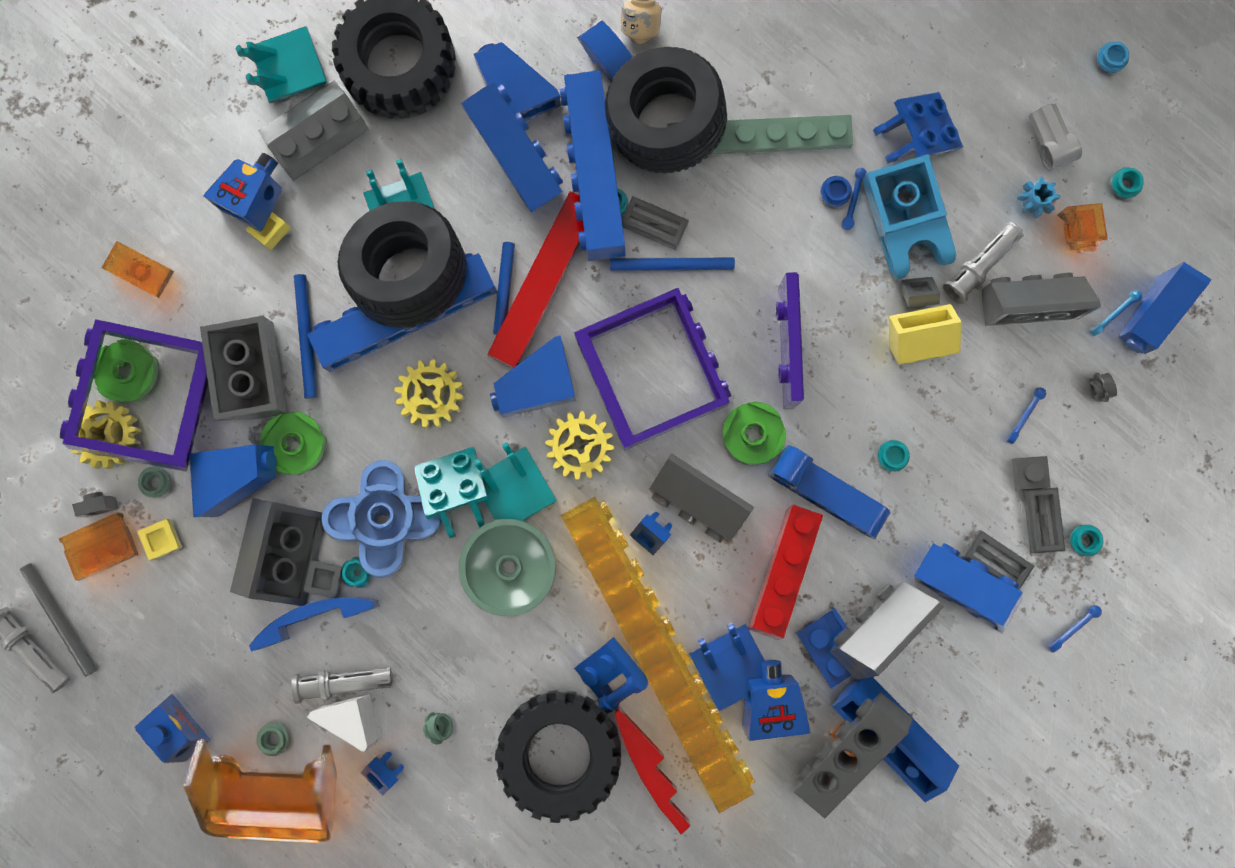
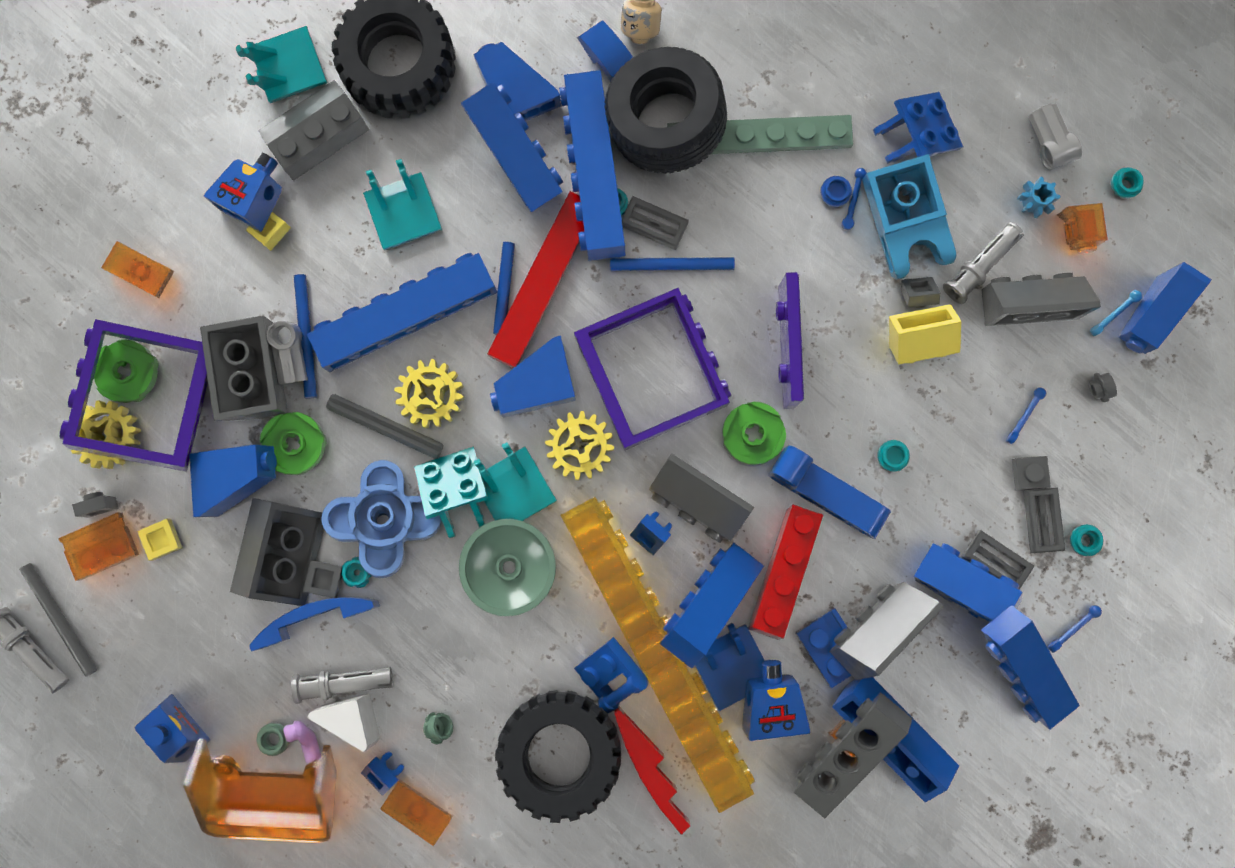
sand green plate [138,466,171,498] -> none
black tyre [337,201,467,328] -> none
dark azure plate [1097,42,1129,73] -> none
none -> light grey piece [267,321,308,385]
none -> lavender arm [283,721,322,763]
none -> dark grey axle [326,394,444,459]
none -> clear orange plate [380,780,453,846]
none -> blue brick [660,542,764,669]
none -> blue brick [981,606,1080,730]

